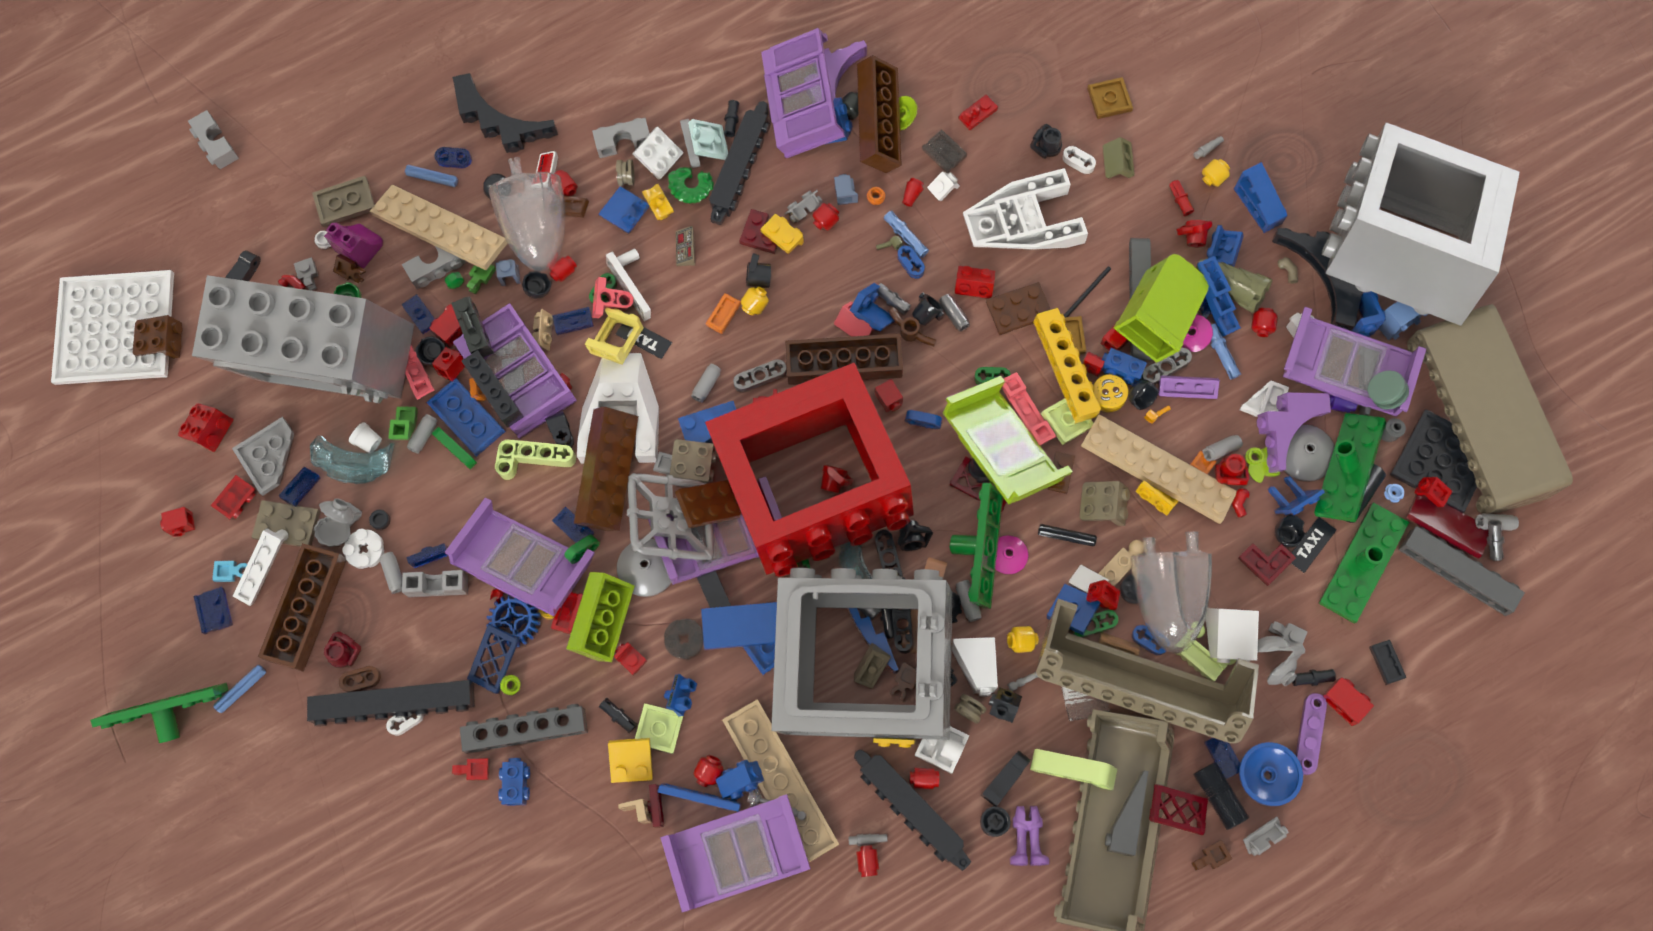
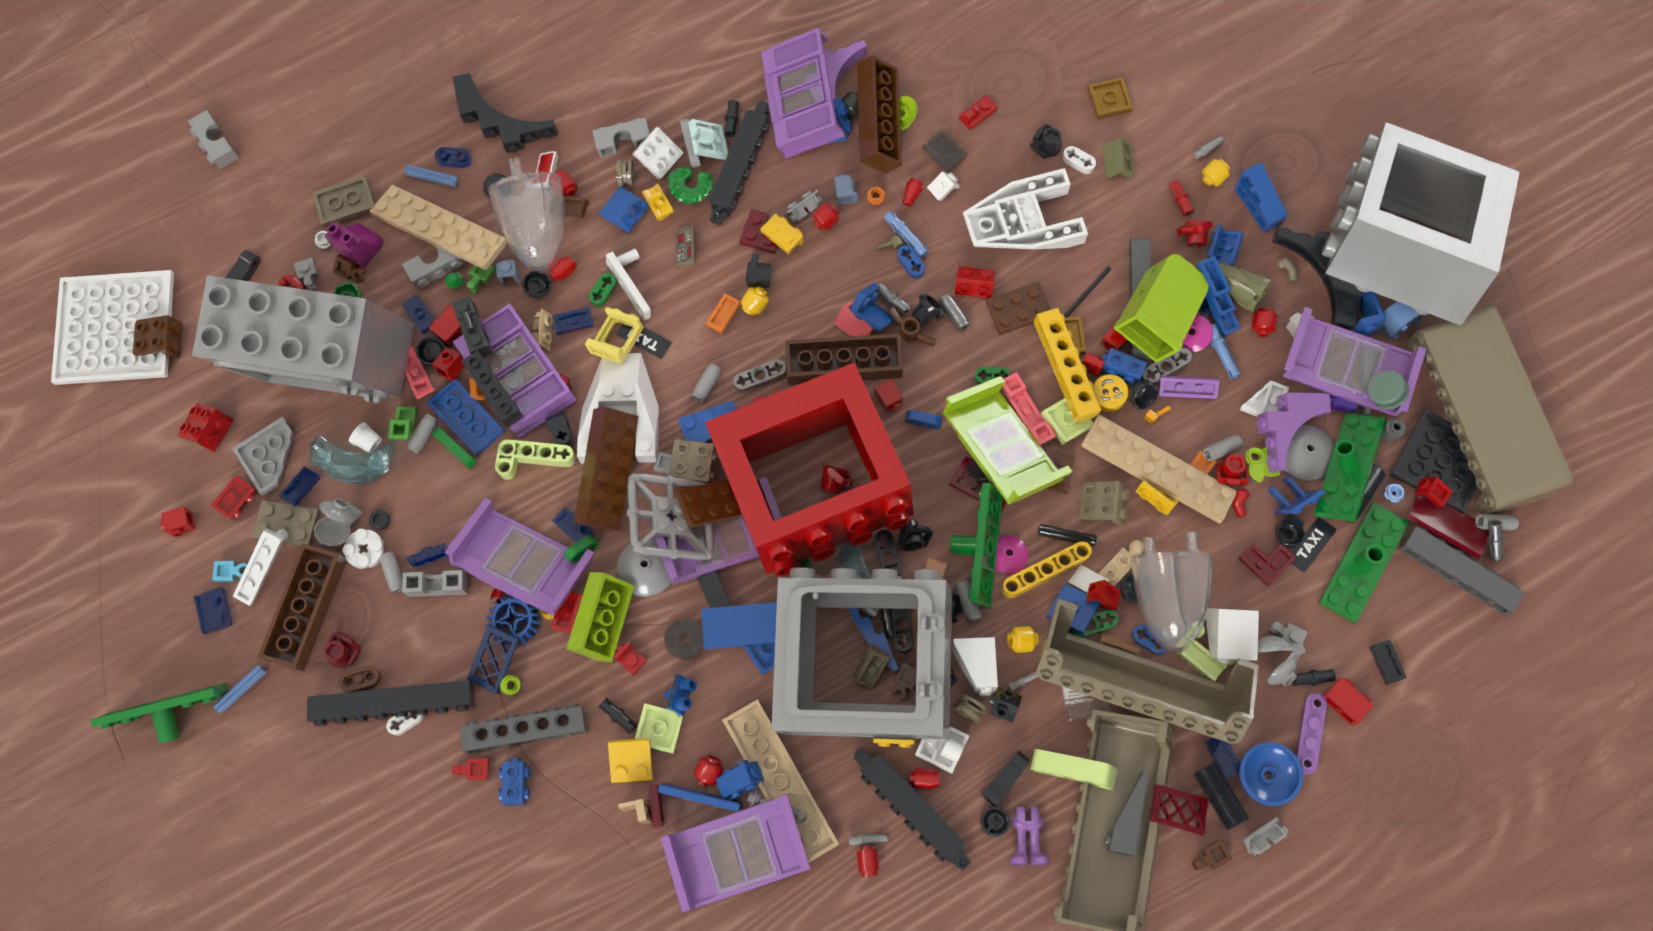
coral tile [592,277,633,319] -> none
none -> yellow beam [1002,542,1092,598]

